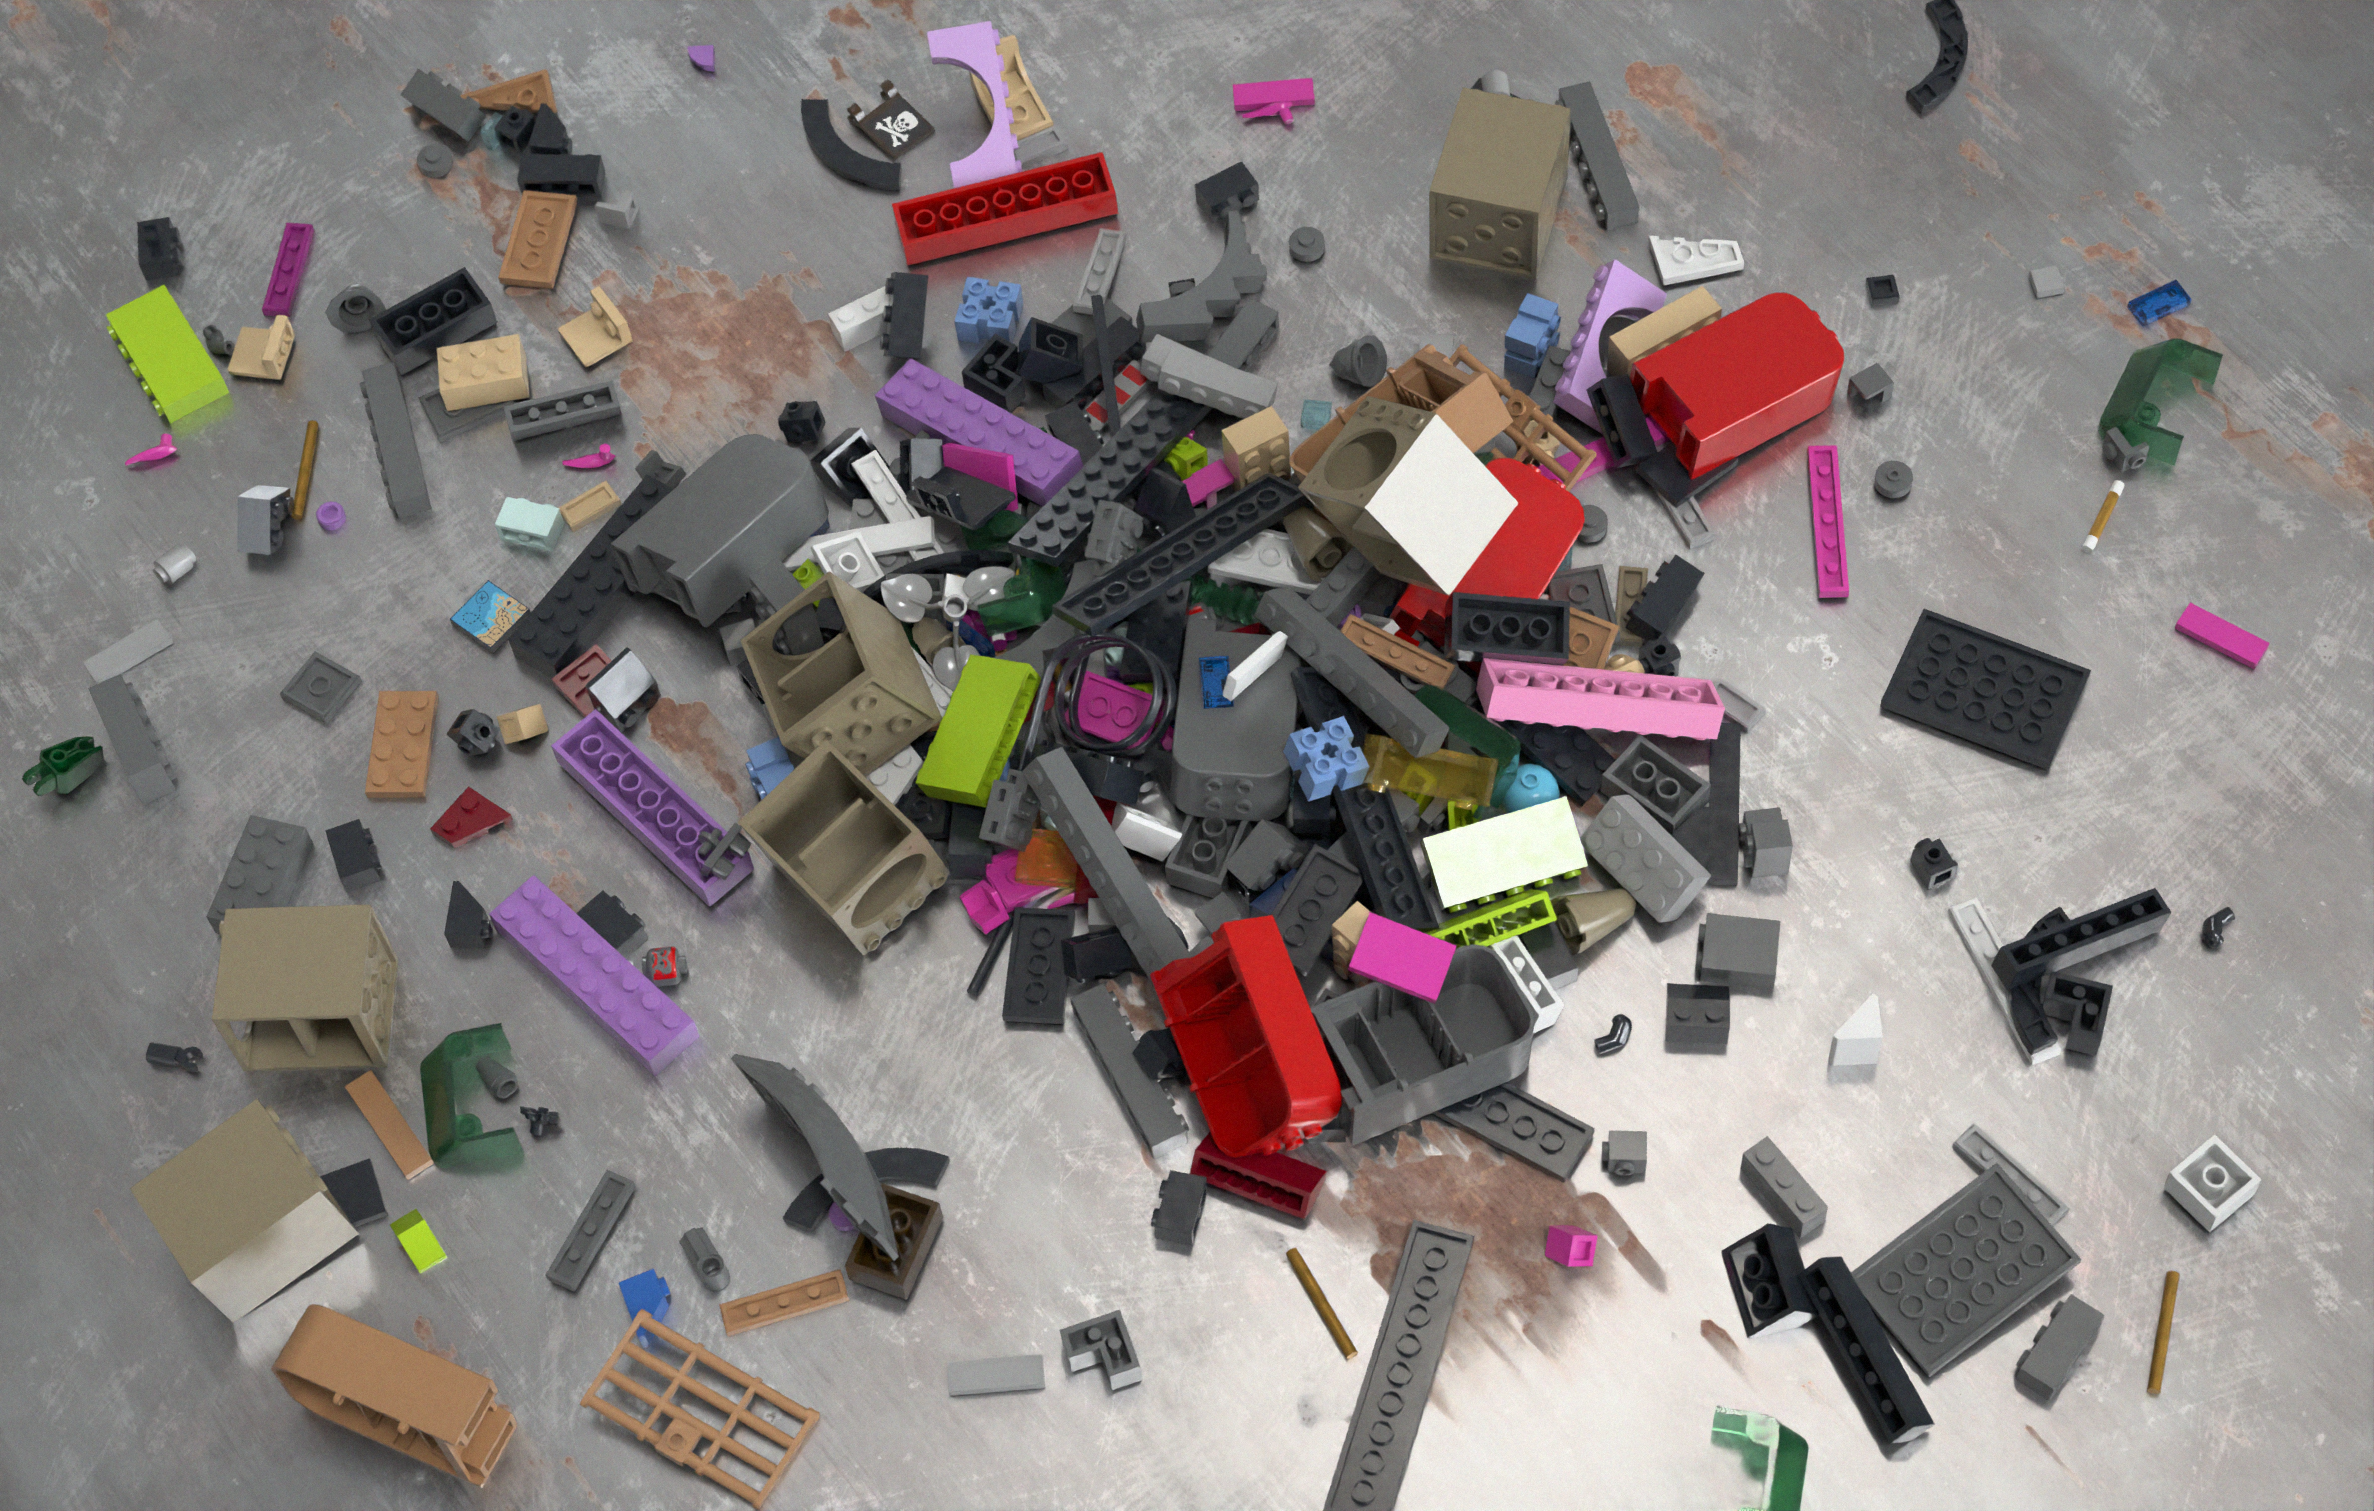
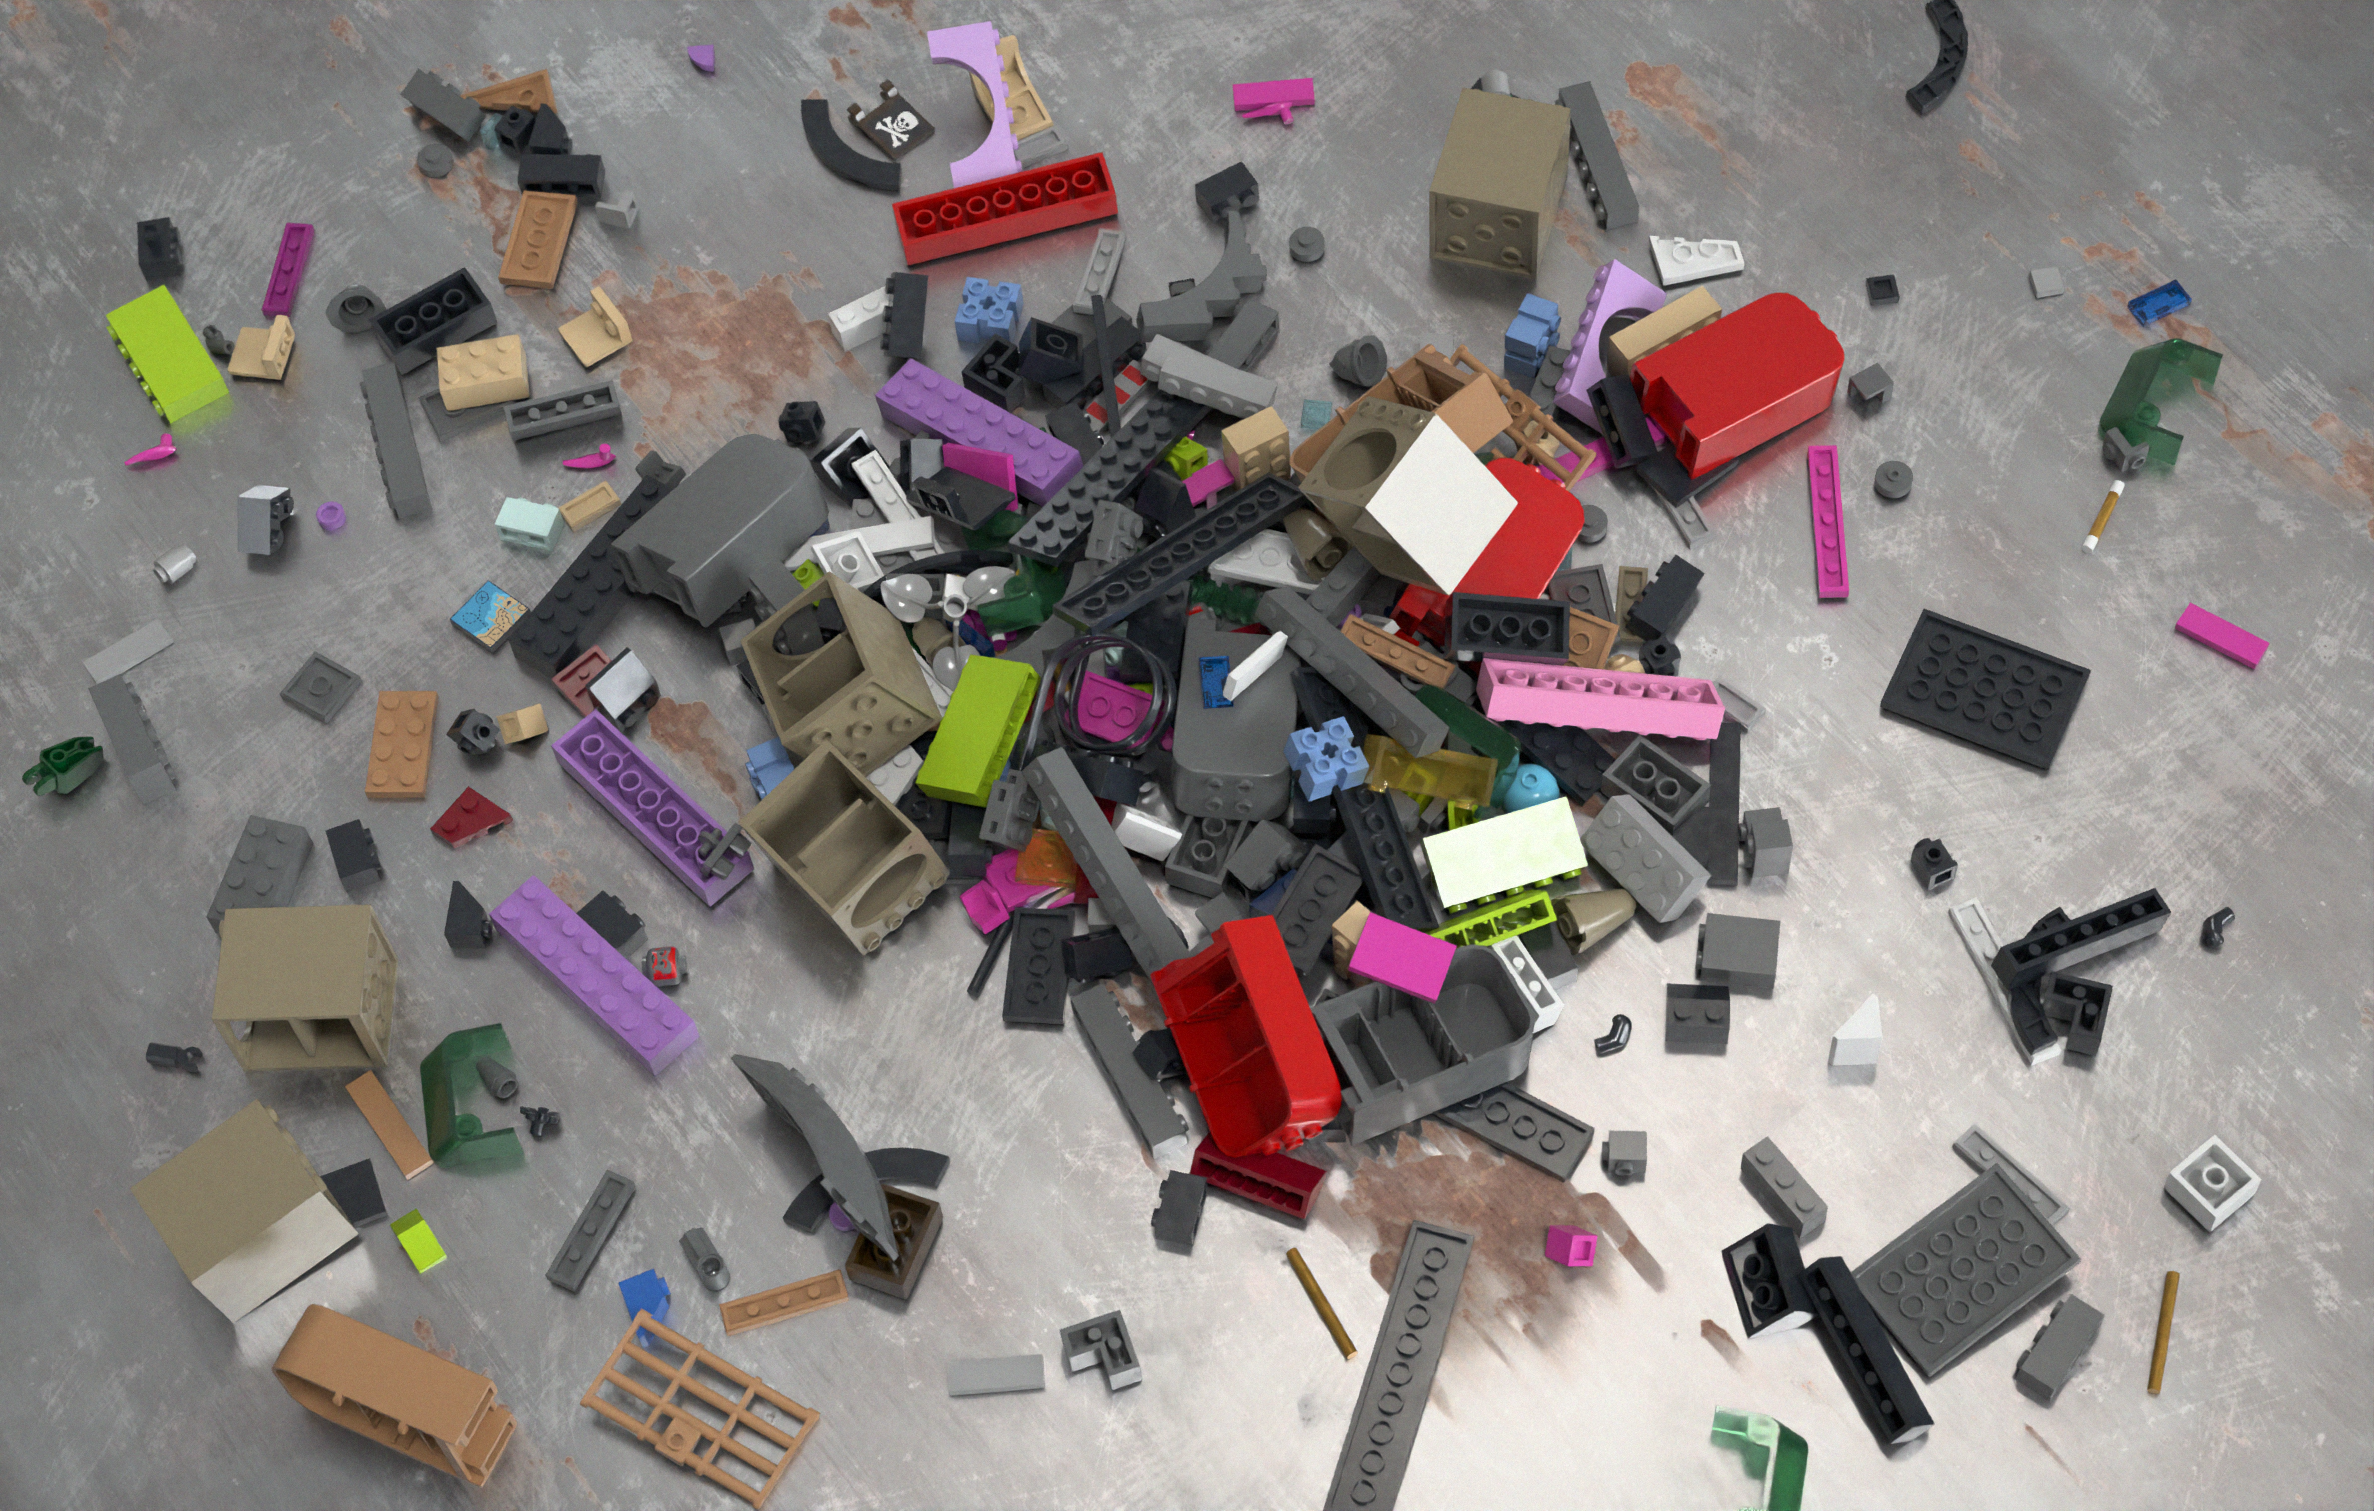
pearl gold bar [291,420,319,520] -> none

